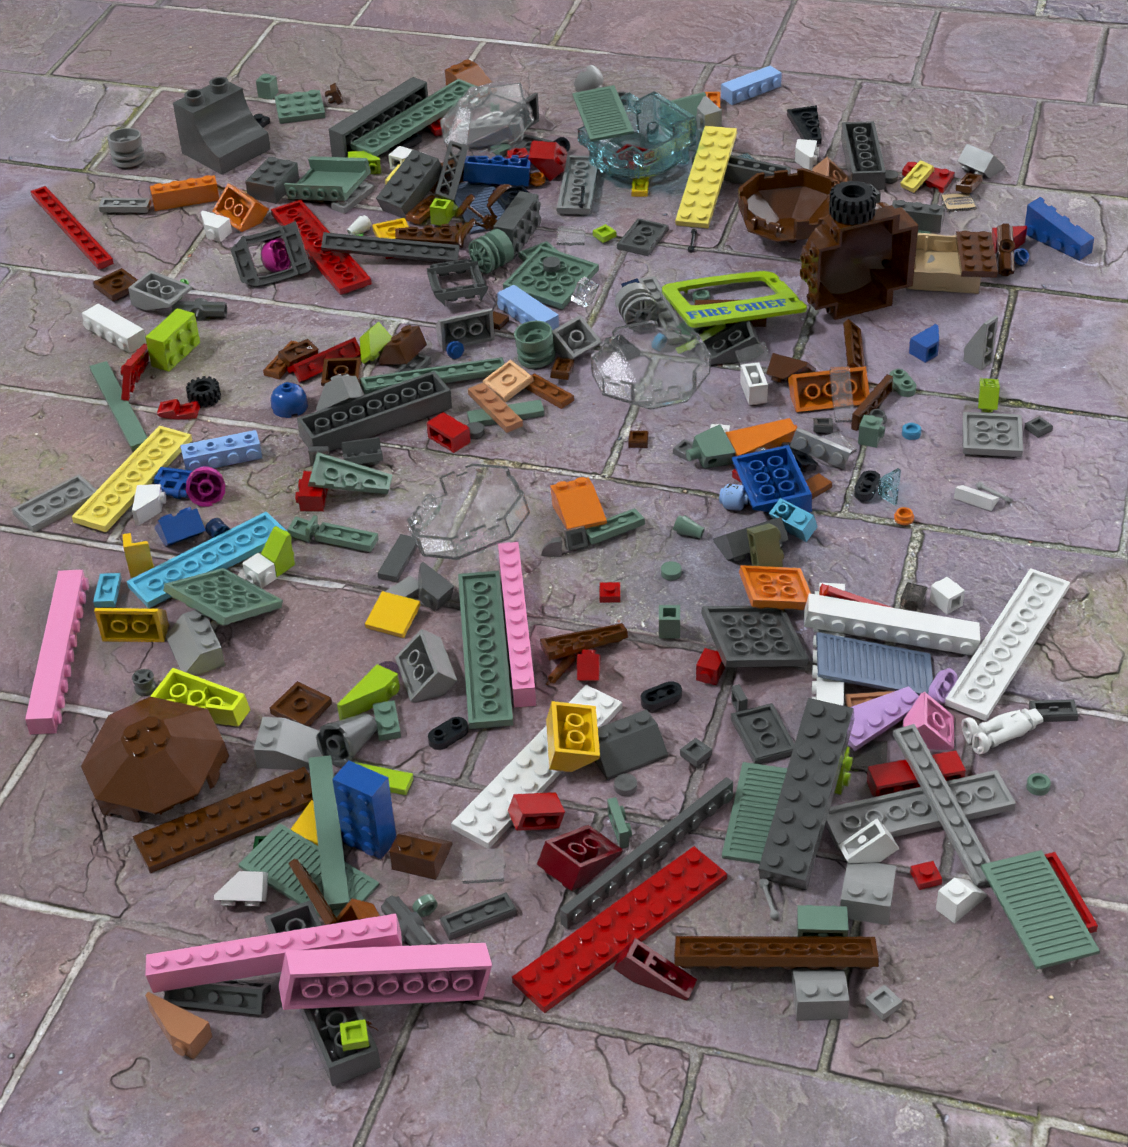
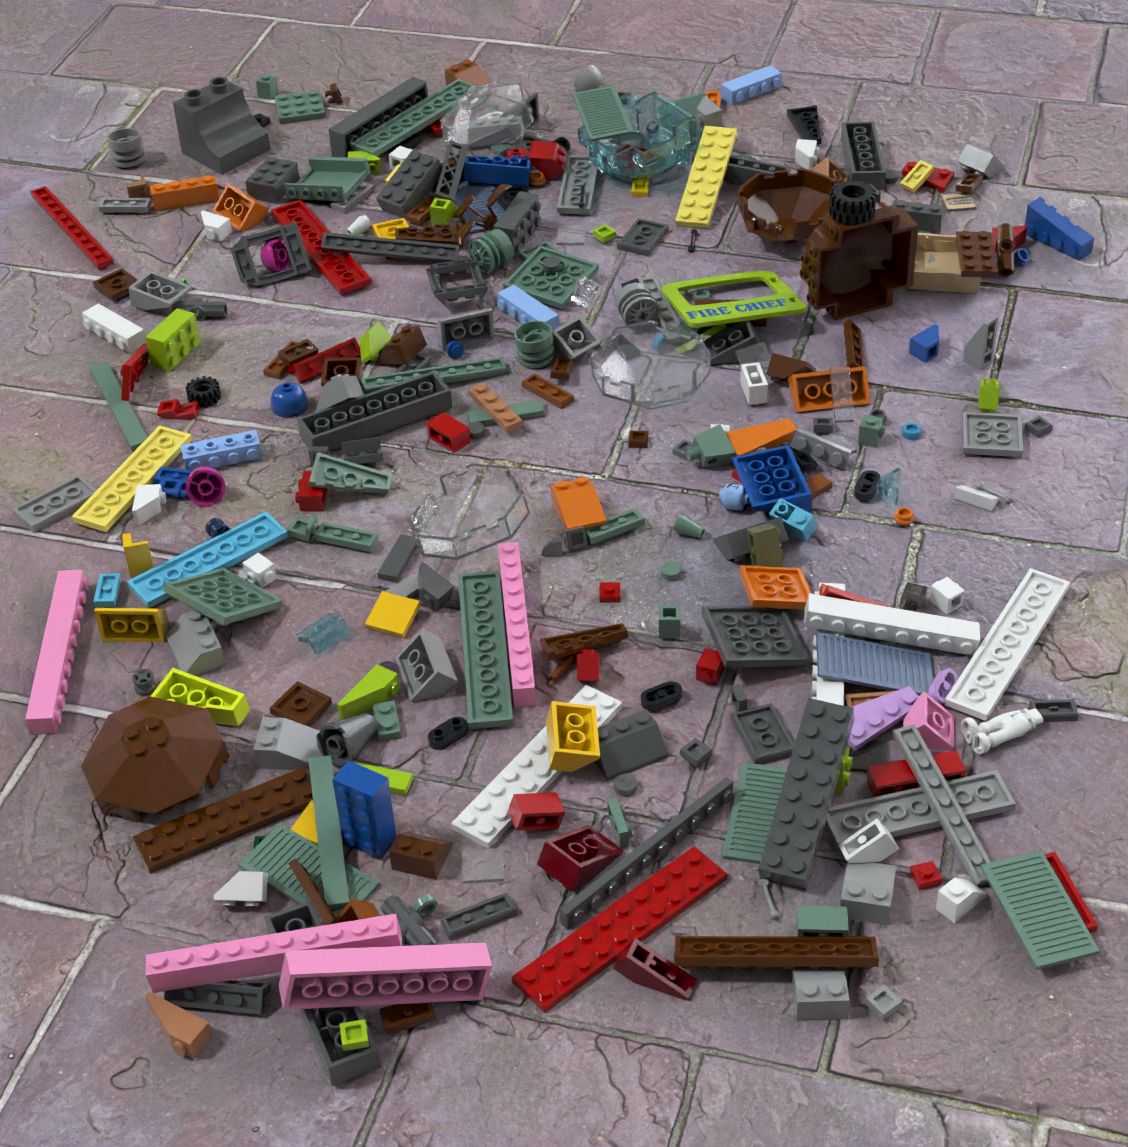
blue slope [154,507,206,547] -> none
lime slope [261,526,295,577] -> none
light nougat tile [482,359,534,402] -> none
reddish brown tile [493,311,509,330] -> none
reddish brown tile [851,374,893,431] -> none
sand green plate [889,368,916,397] -> none
sand green tile [1026,773,1051,796] -> none
none -> medium nougat bracket [126,176,151,198]
none -> clear light blue bracket [296,613,349,654]
none -> reddish brown plate [380,1003,436,1035]

